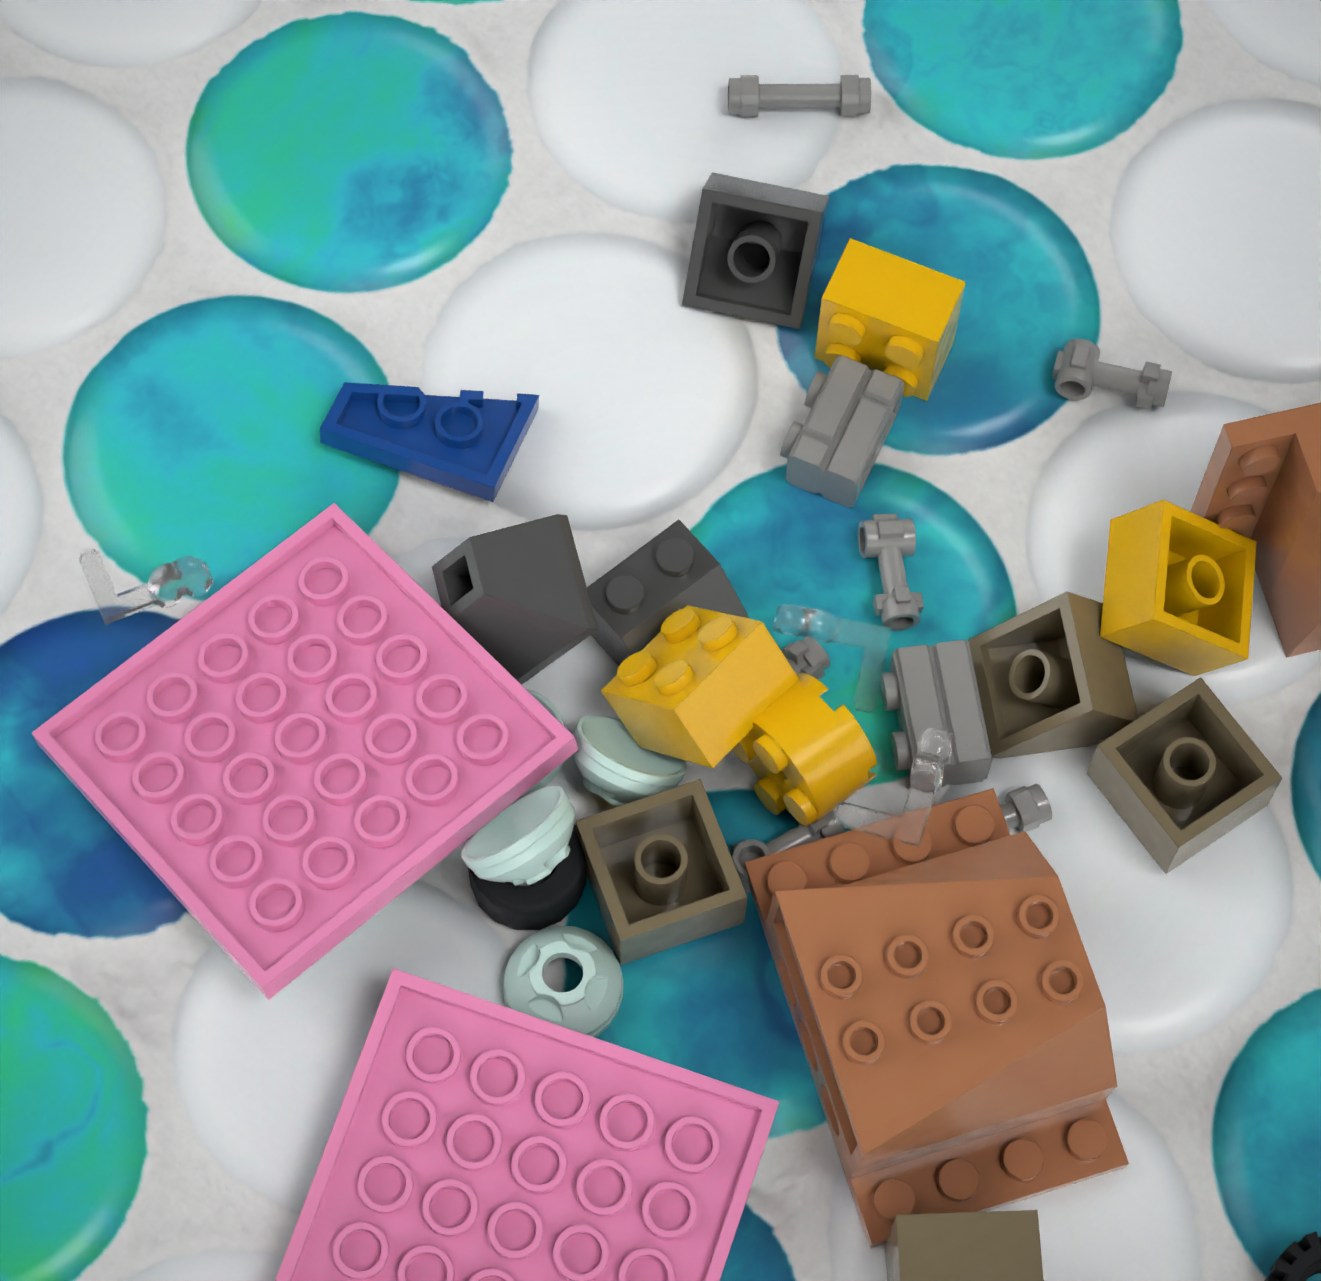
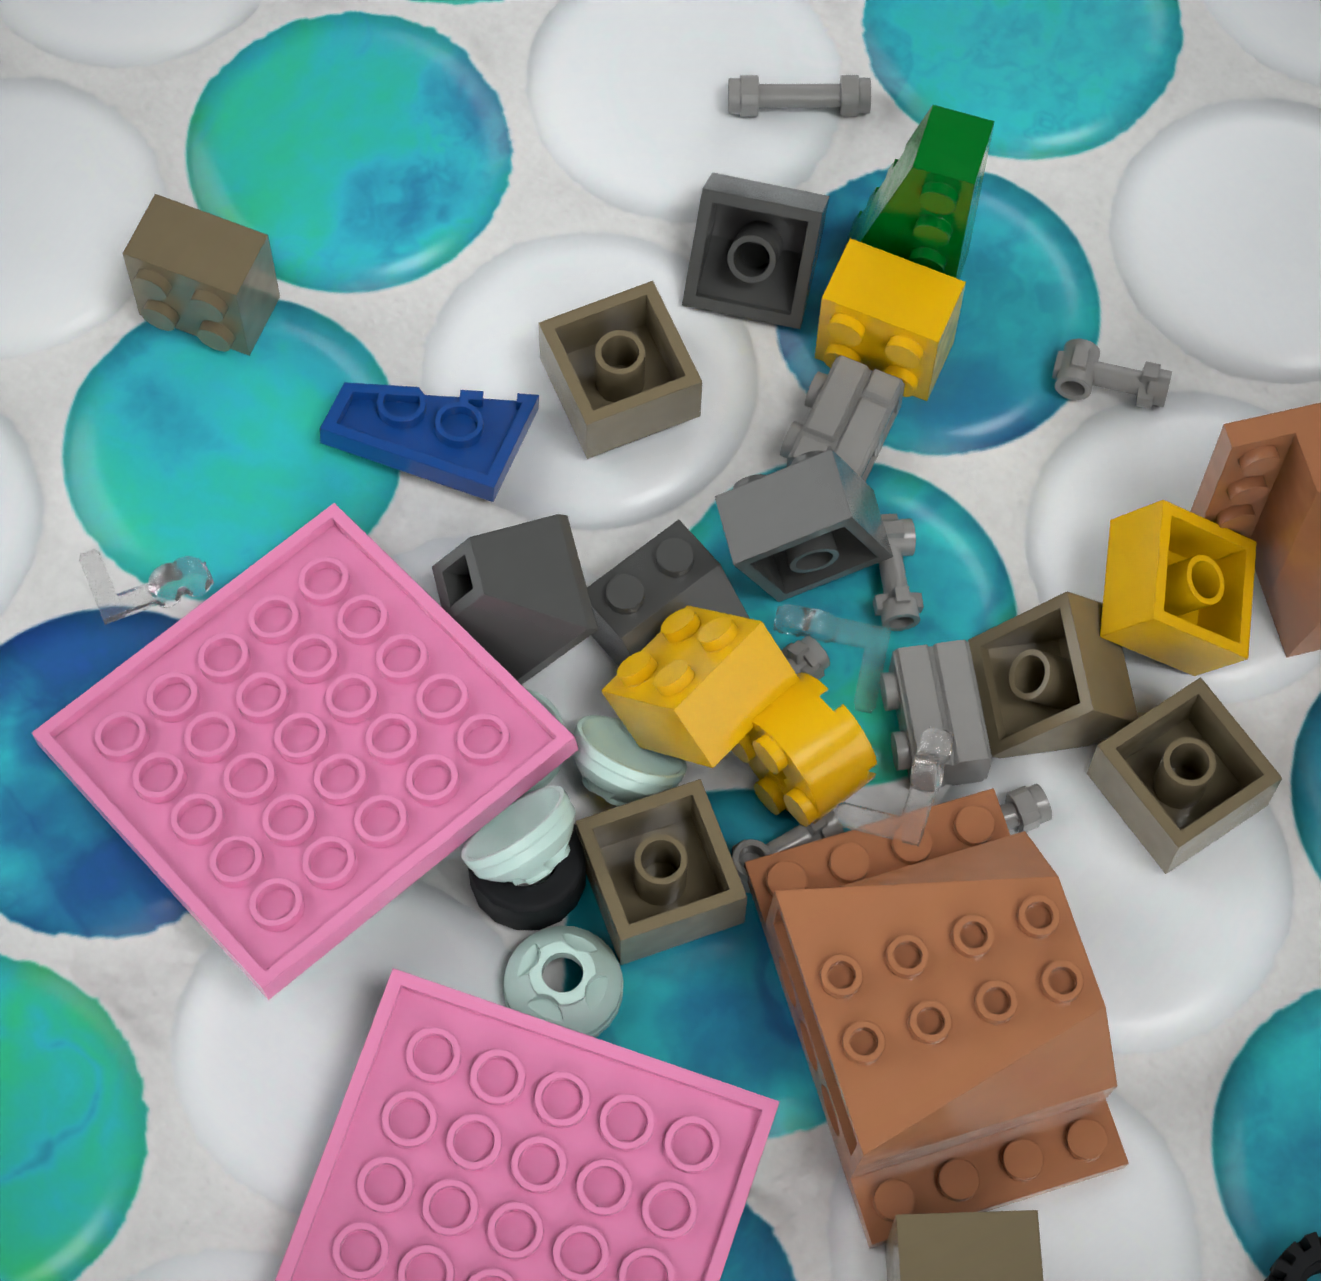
none -> dark tan brick [122,194,280,356]
none -> dark tan brick [538,281,702,459]
none -> dark grey brick [715,449,893,602]
none -> green wedge [843,105,995,279]

